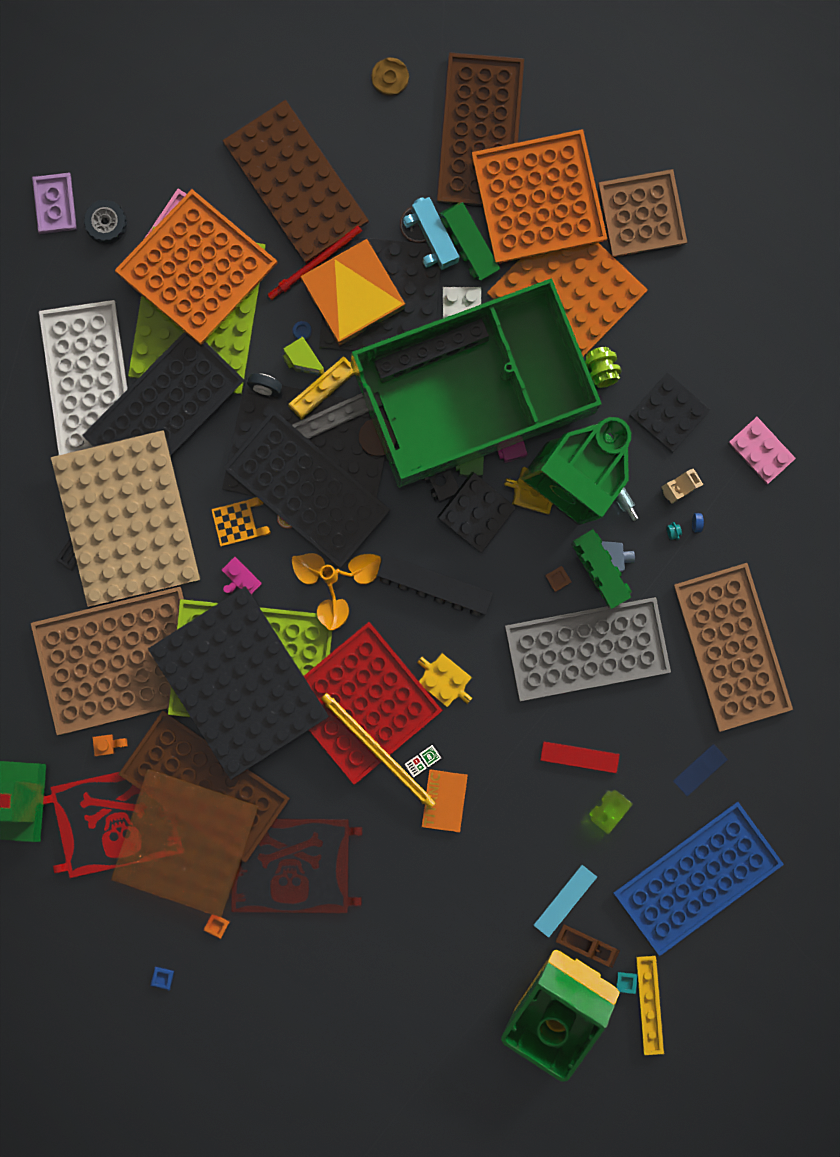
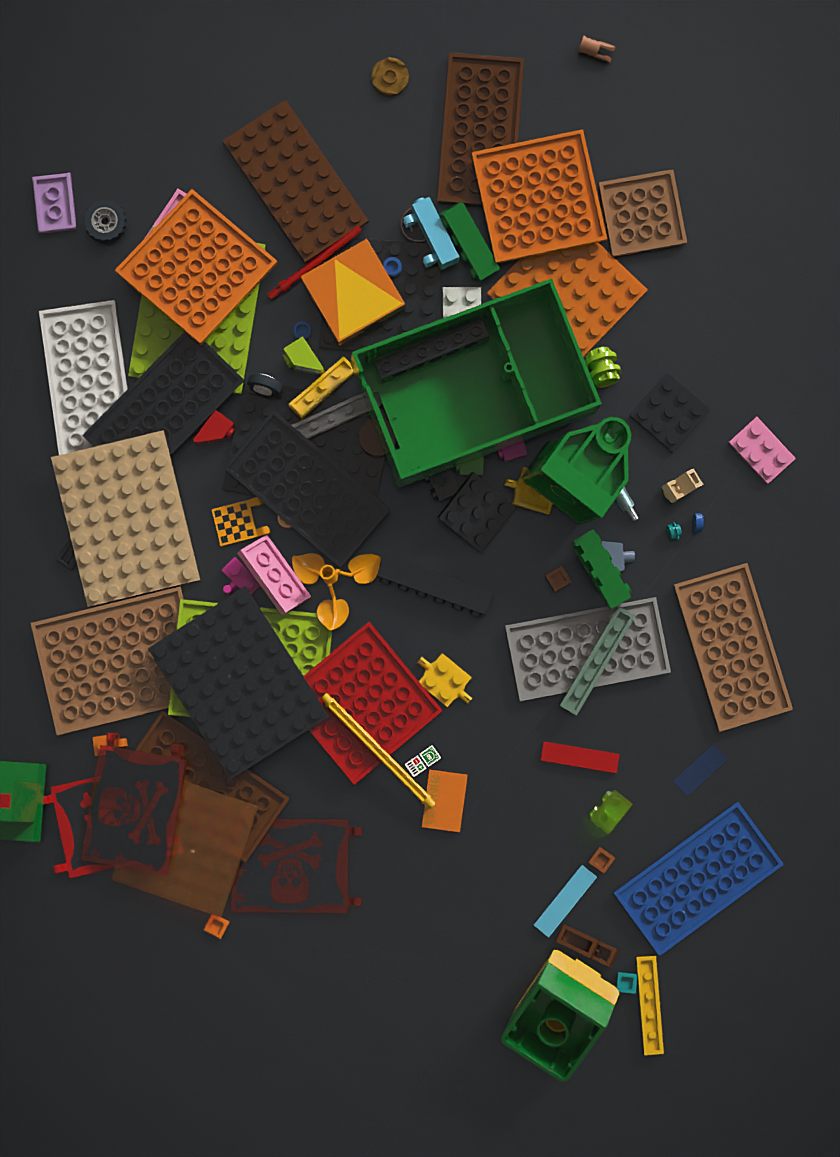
blue tile [151,967,174,990] -> none
none -> flag [81,733,187,876]
none -> red slope [193,410,235,445]
none -> bright pink plate [237,535,311,615]
none -> blue tile [383,257,402,277]
none -> sand green plate [560,607,635,716]
none -> nougat hinge [578,36,616,63]
none -> dark orange plate [588,847,615,874]

